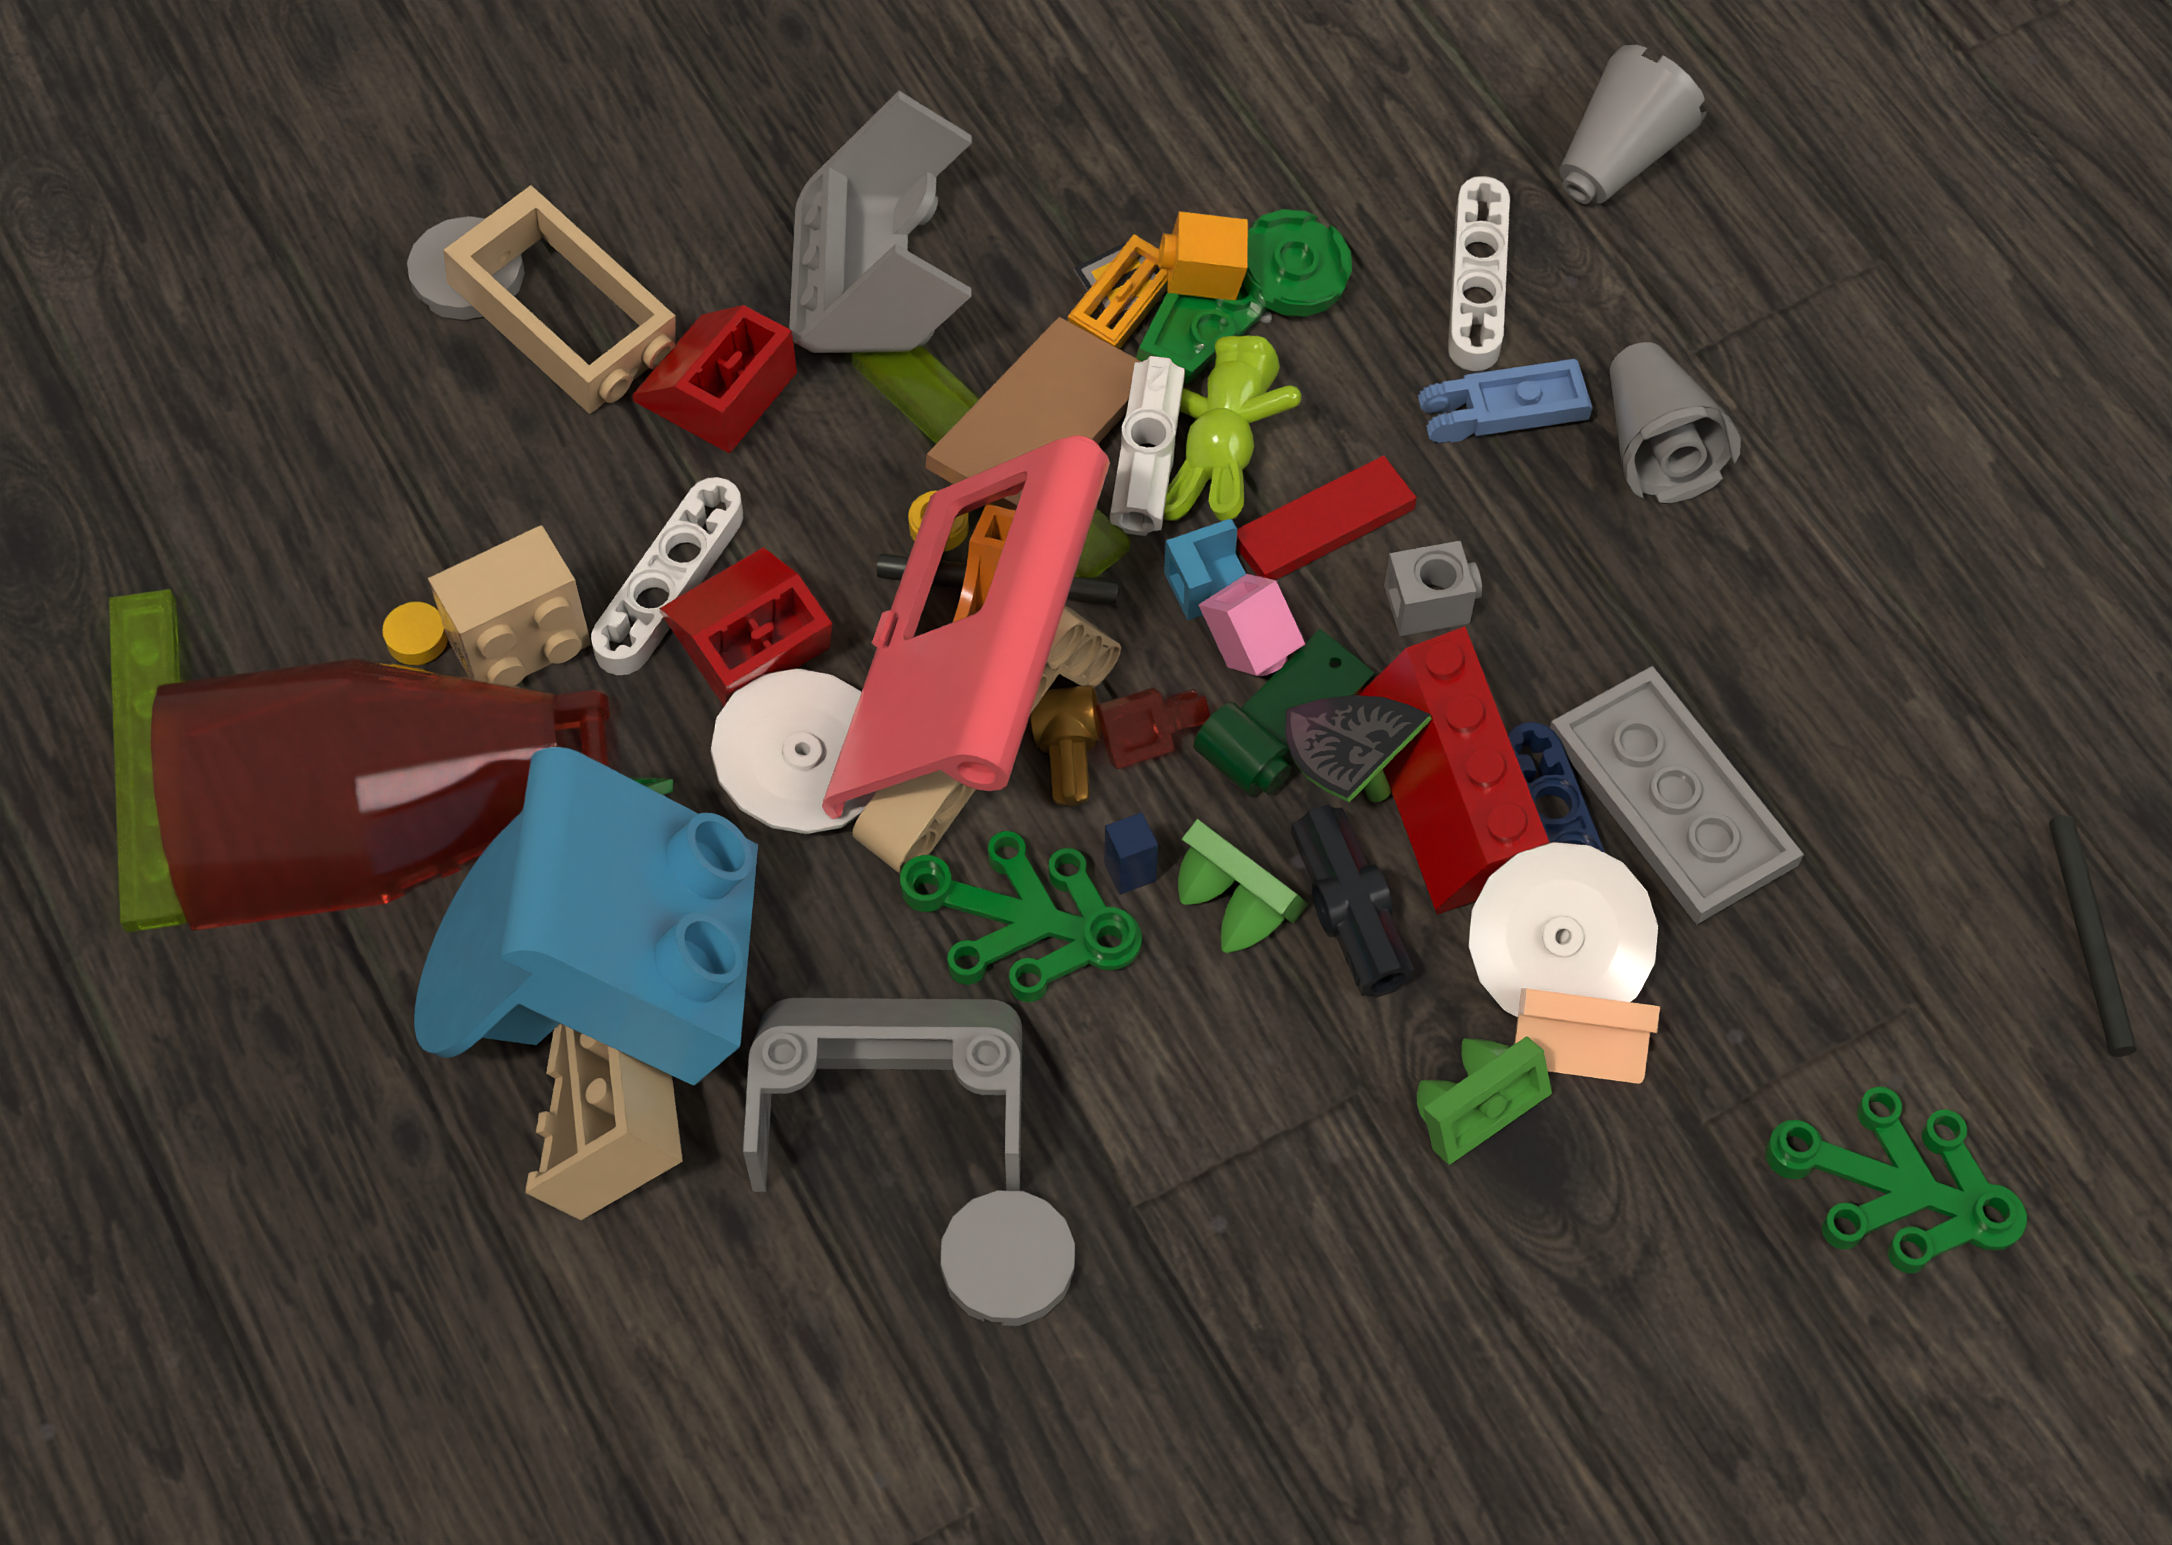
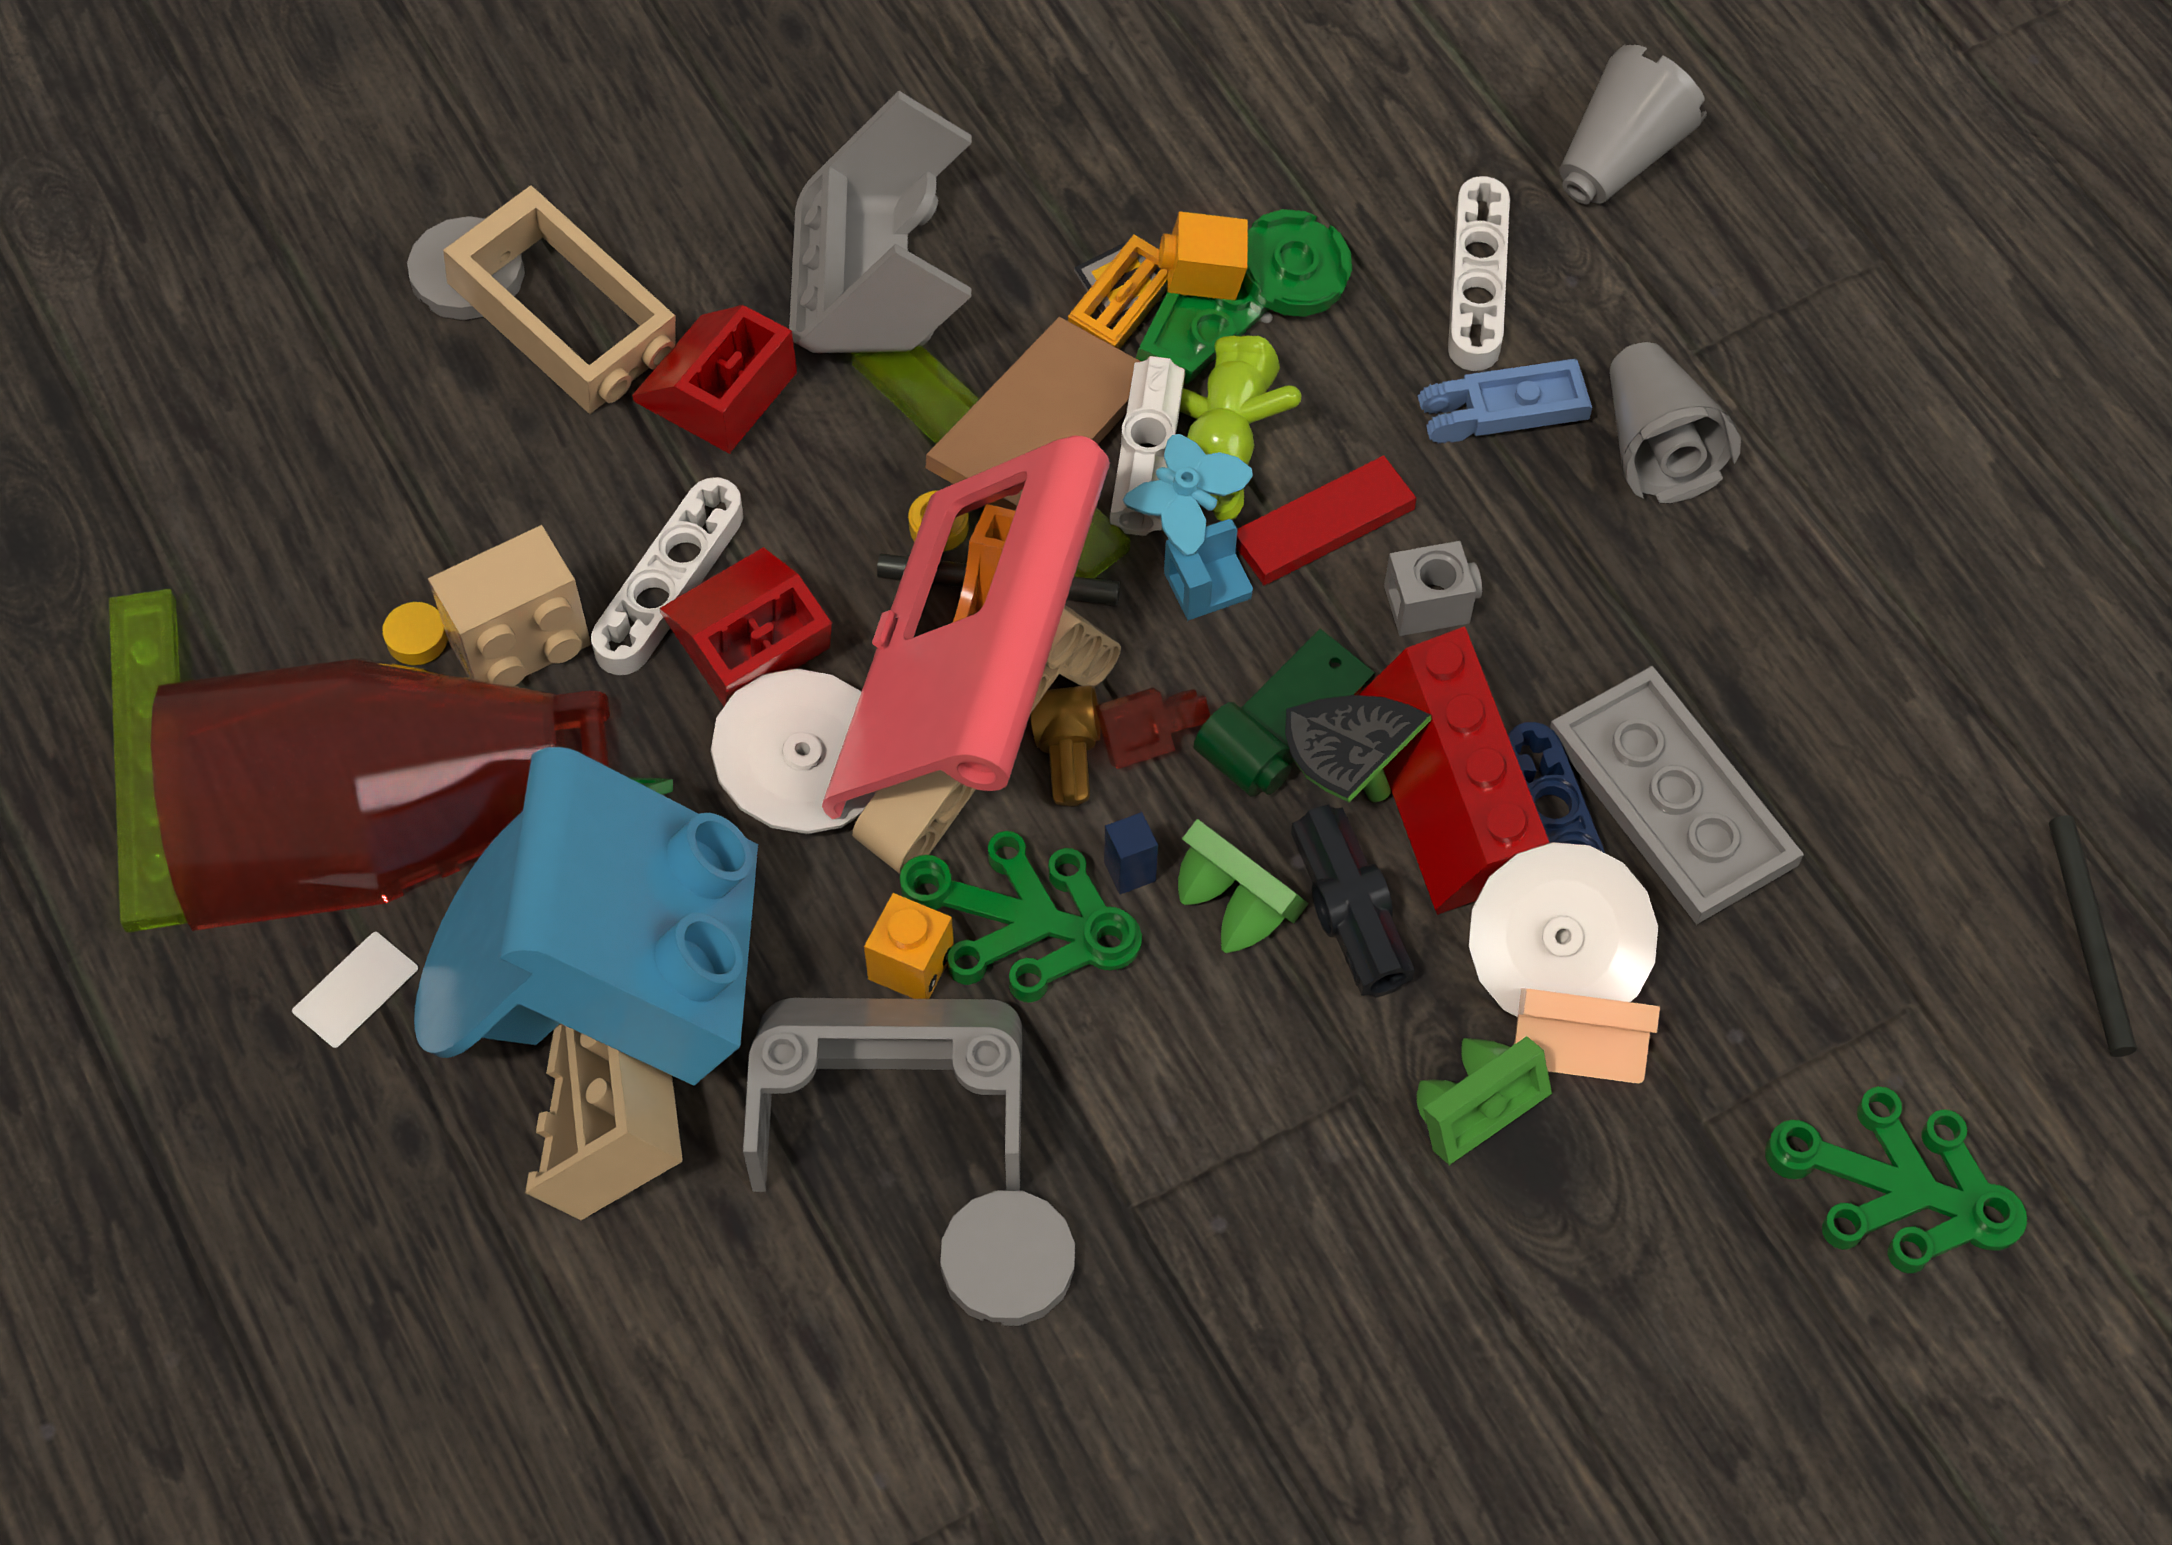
bright pink brick [1199,574,1305,676] -> none
none -> white sticker [292,932,418,1048]
none -> light orange brick [864,893,954,999]
none -> medium azure piece [1123,434,1253,556]

